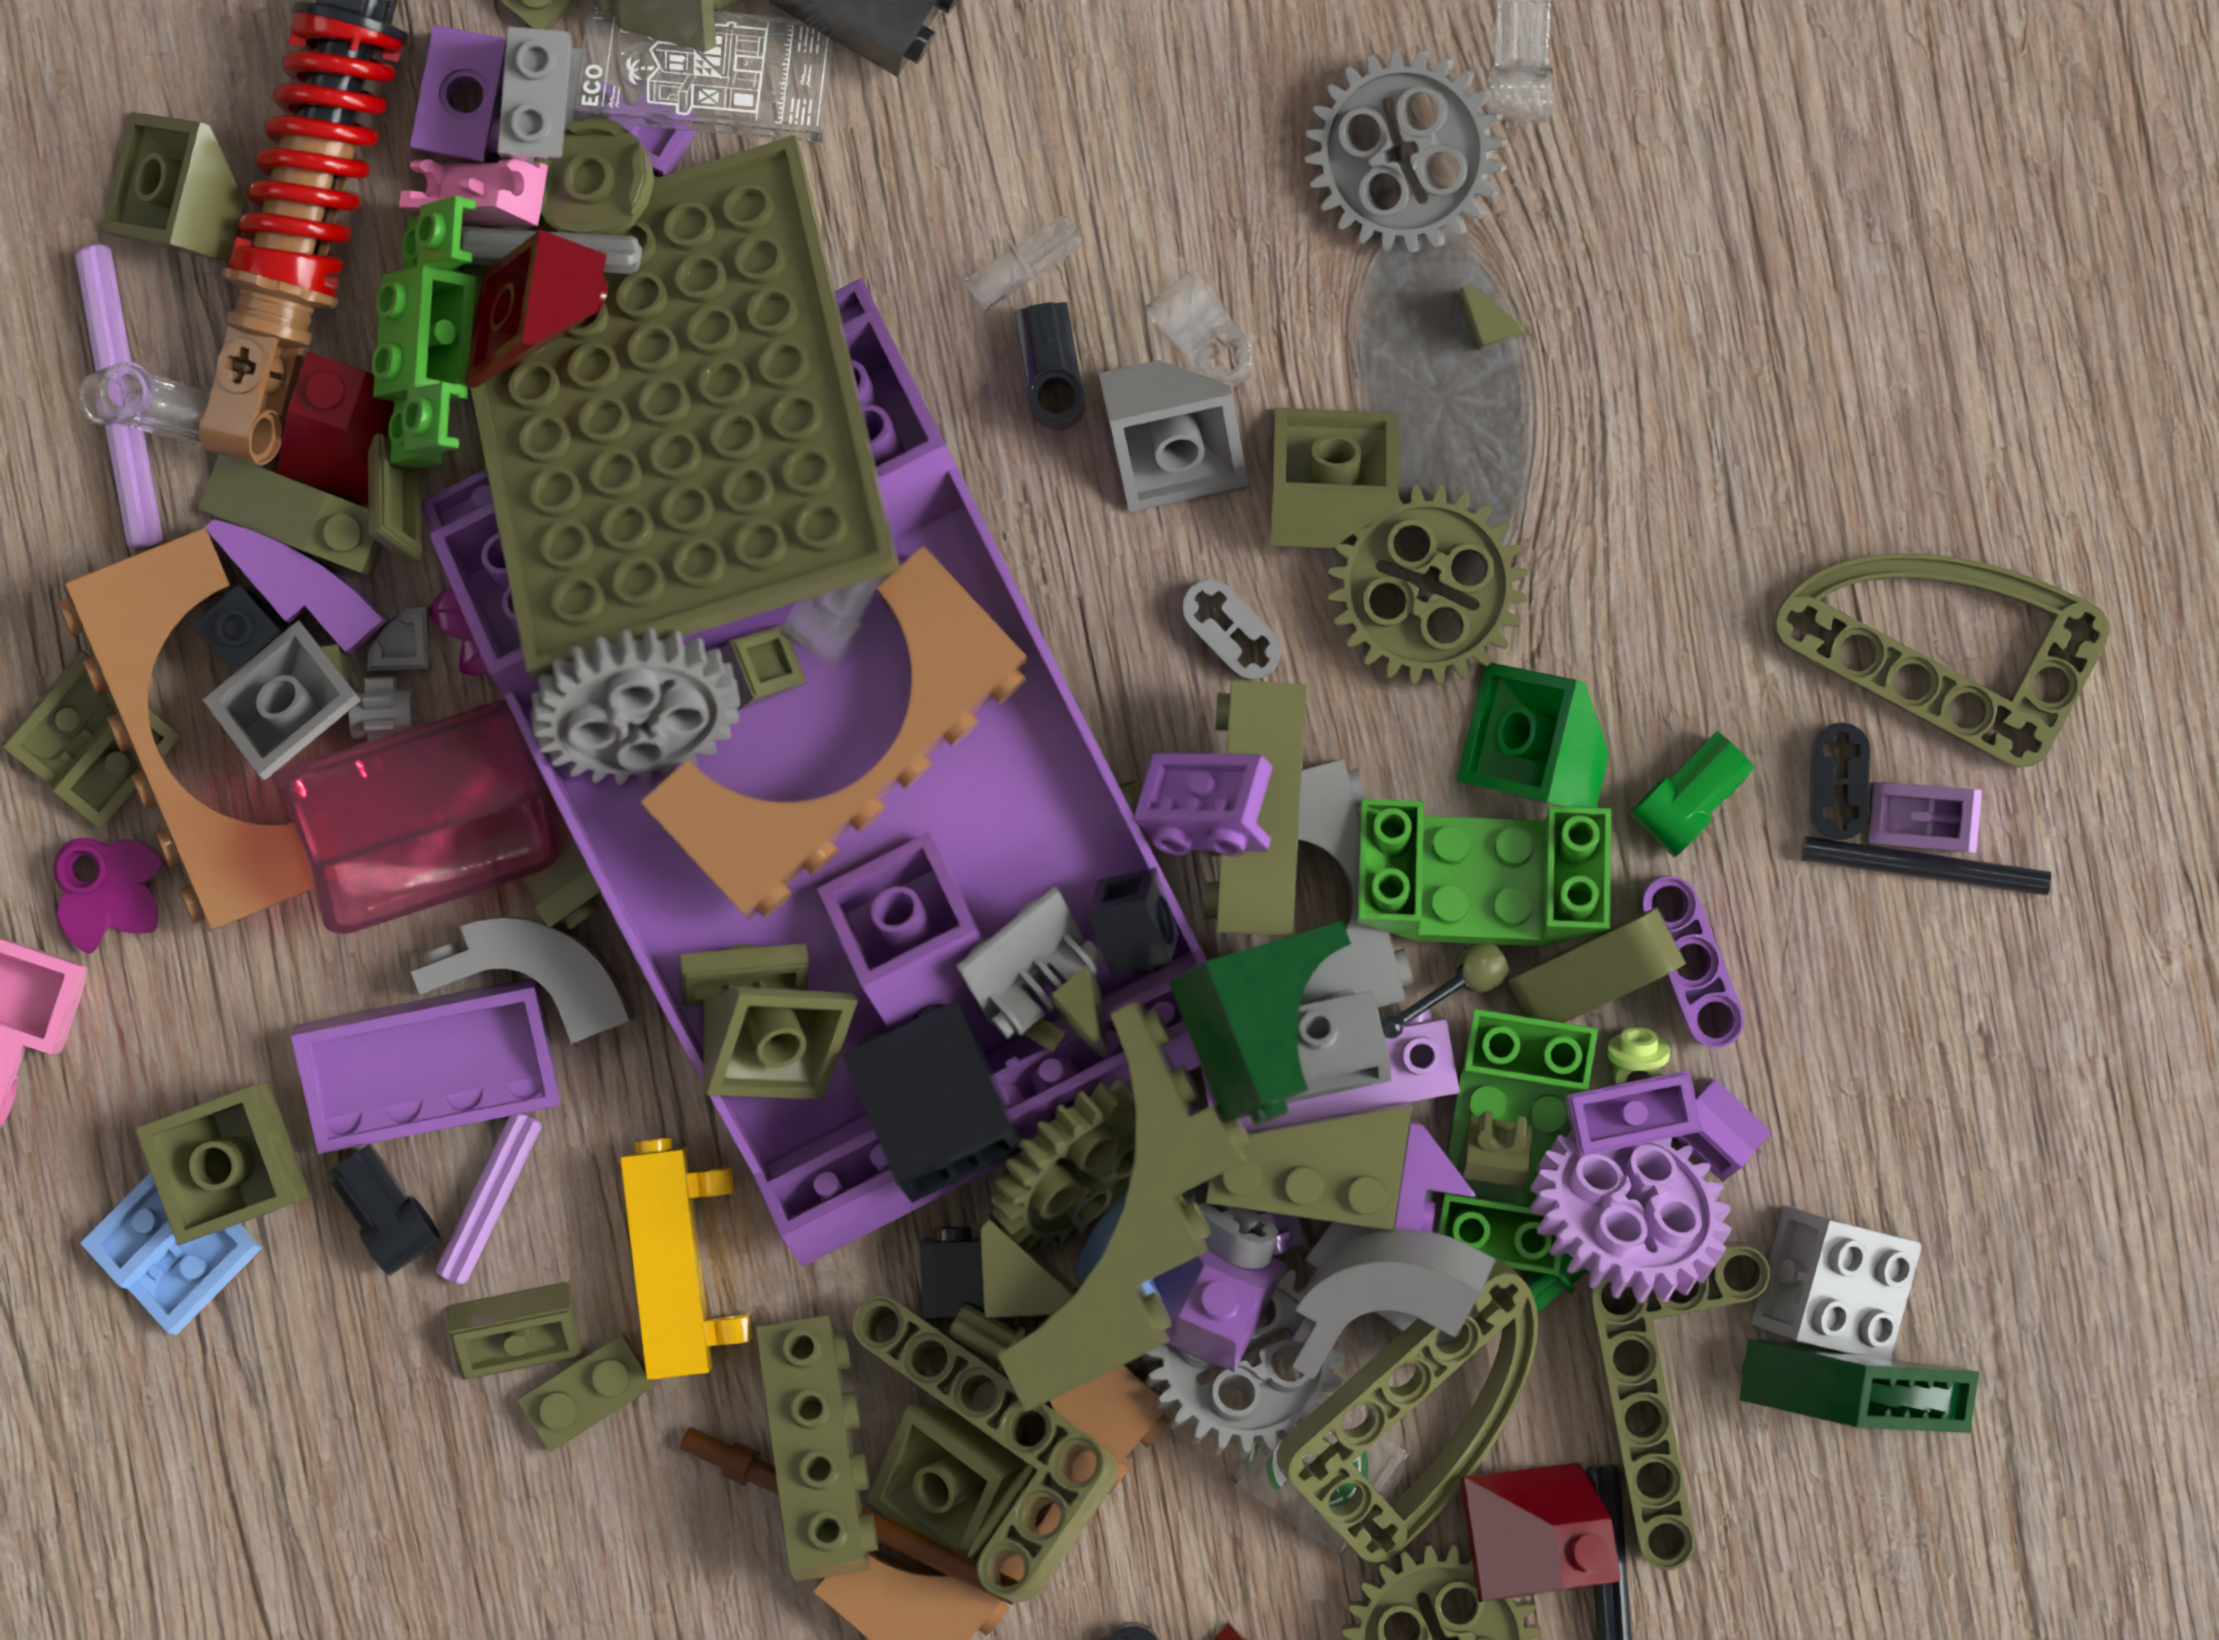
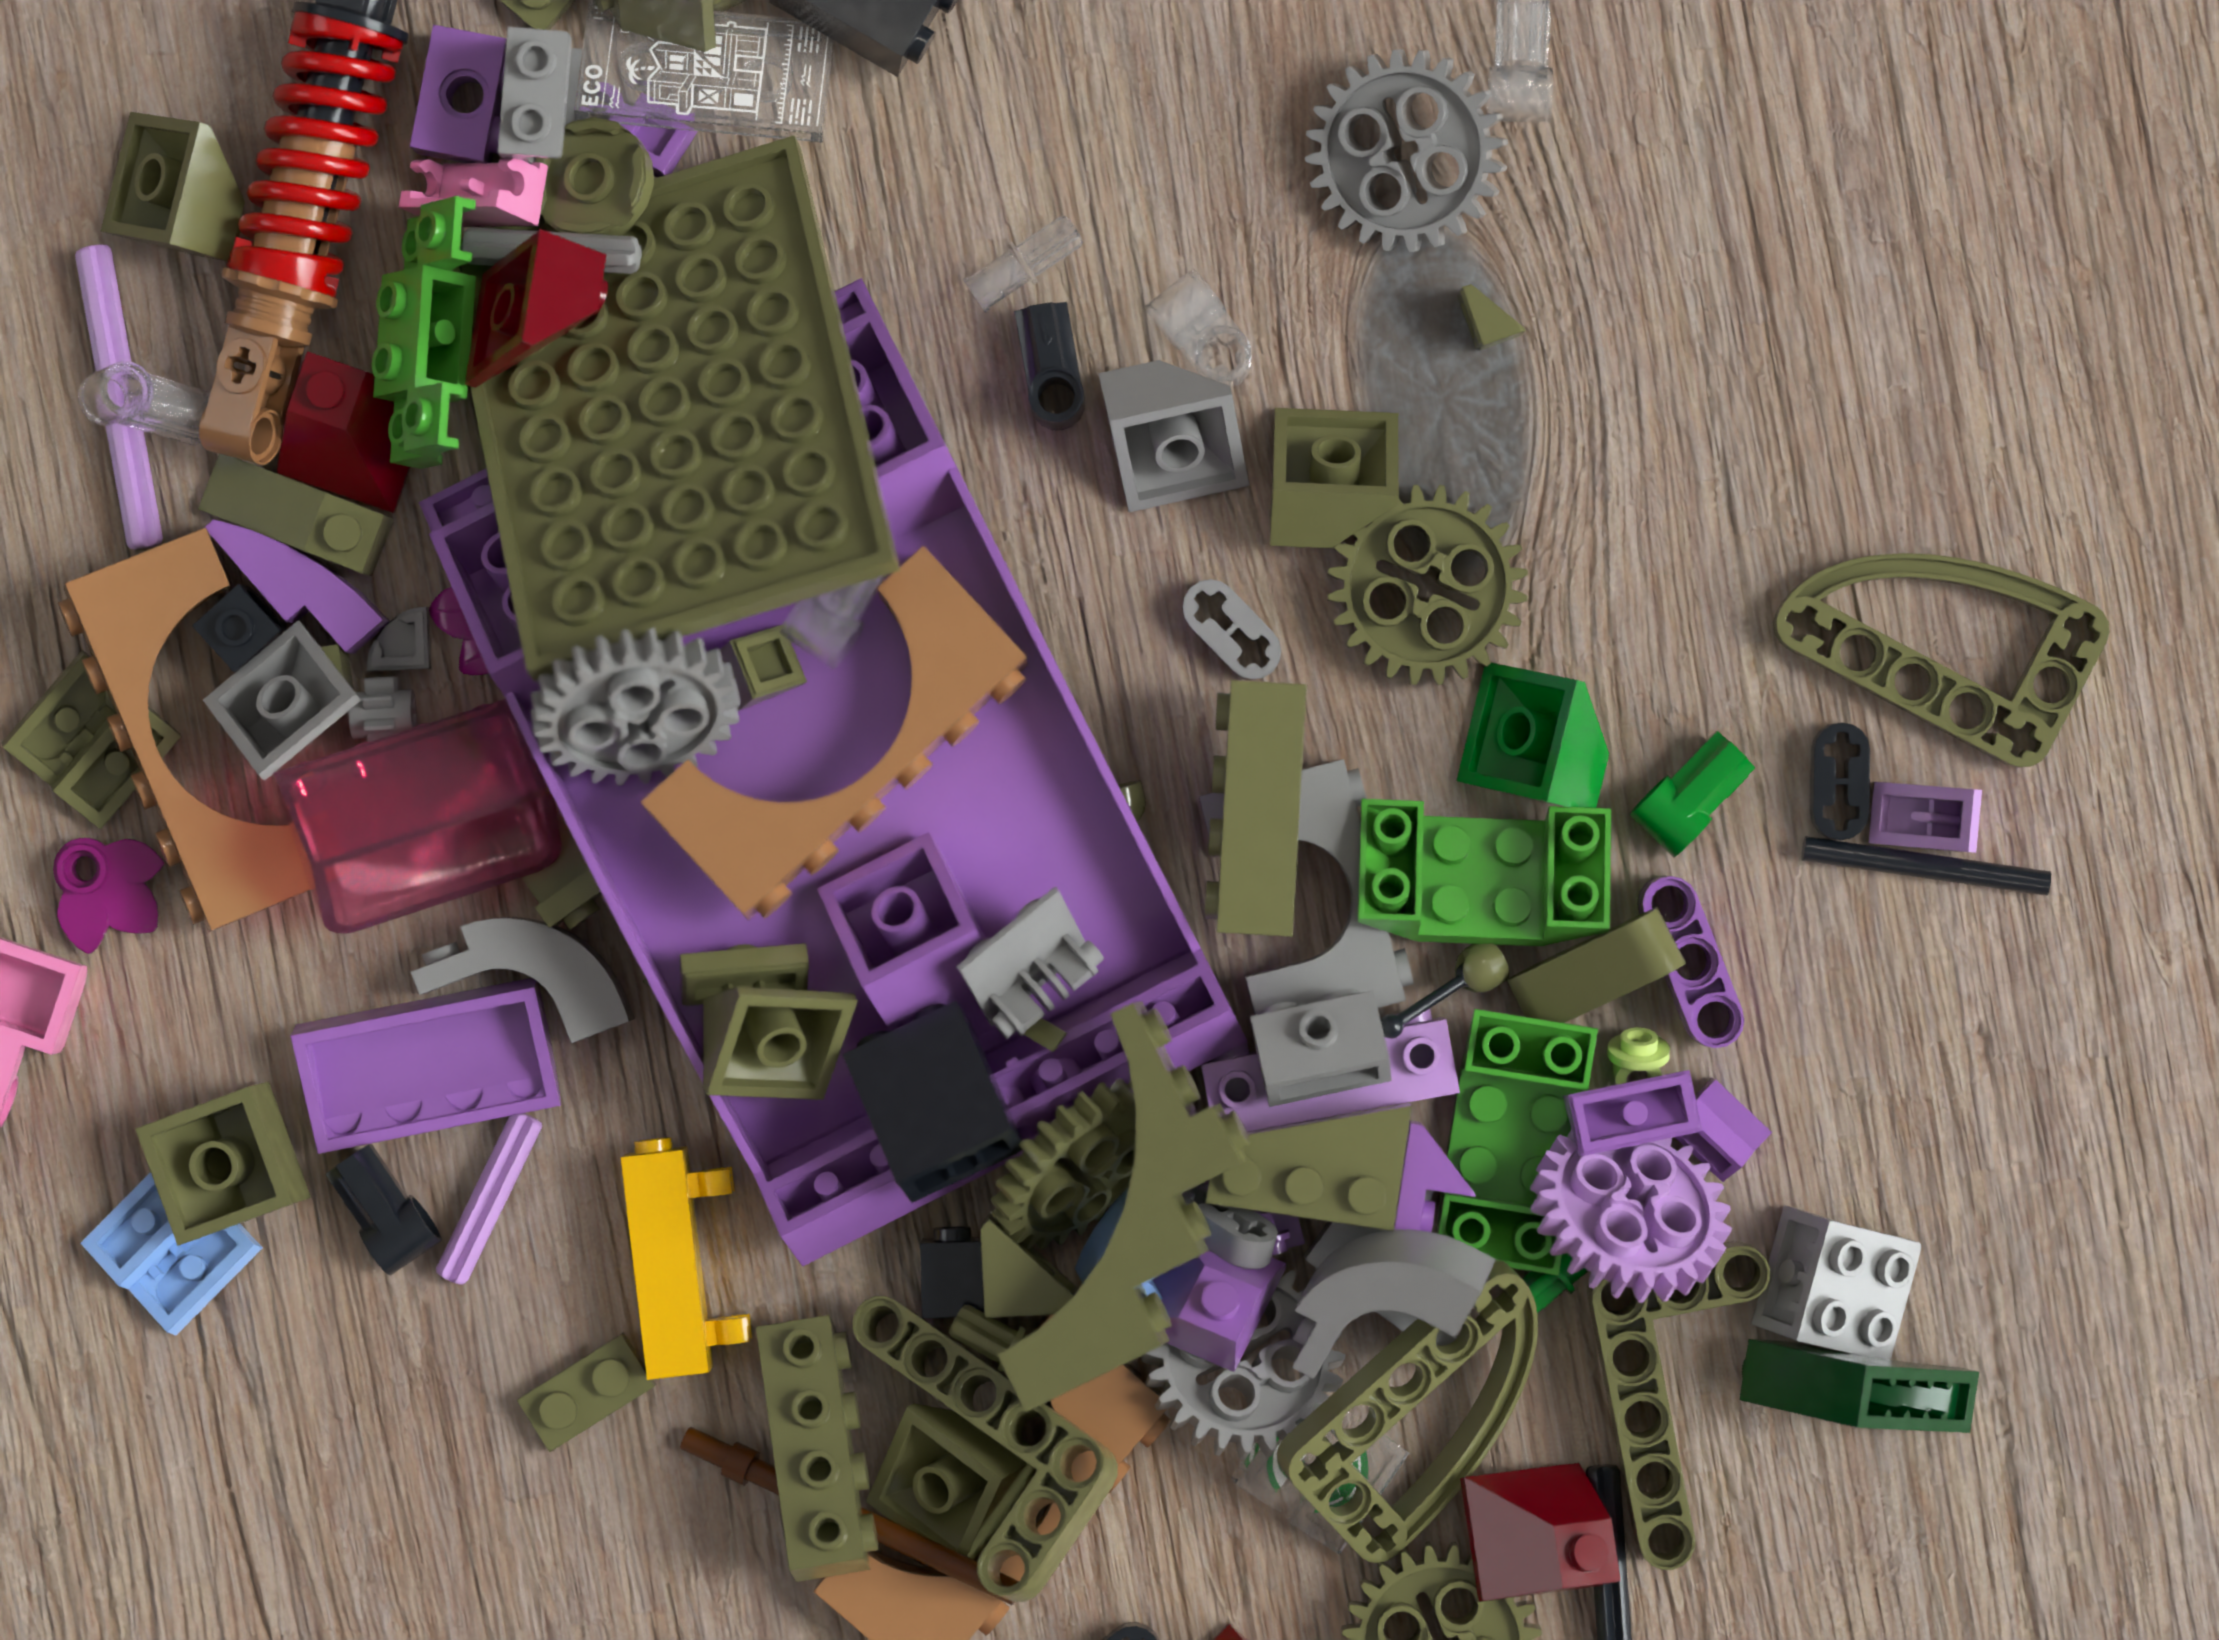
olive tile [368,433,422,561] -> none
olive slope [448,1282,584,1380] -> none
olive slope [1052,966,1110,1058] -> none
black brick [1087,867,1180,975] -> none
medium lavender bracket [1133,753,1272,857] -> none
dark green arch [1169,921,1351,1126] -> none
olive tile [1463,1111,1532,1188] -> none

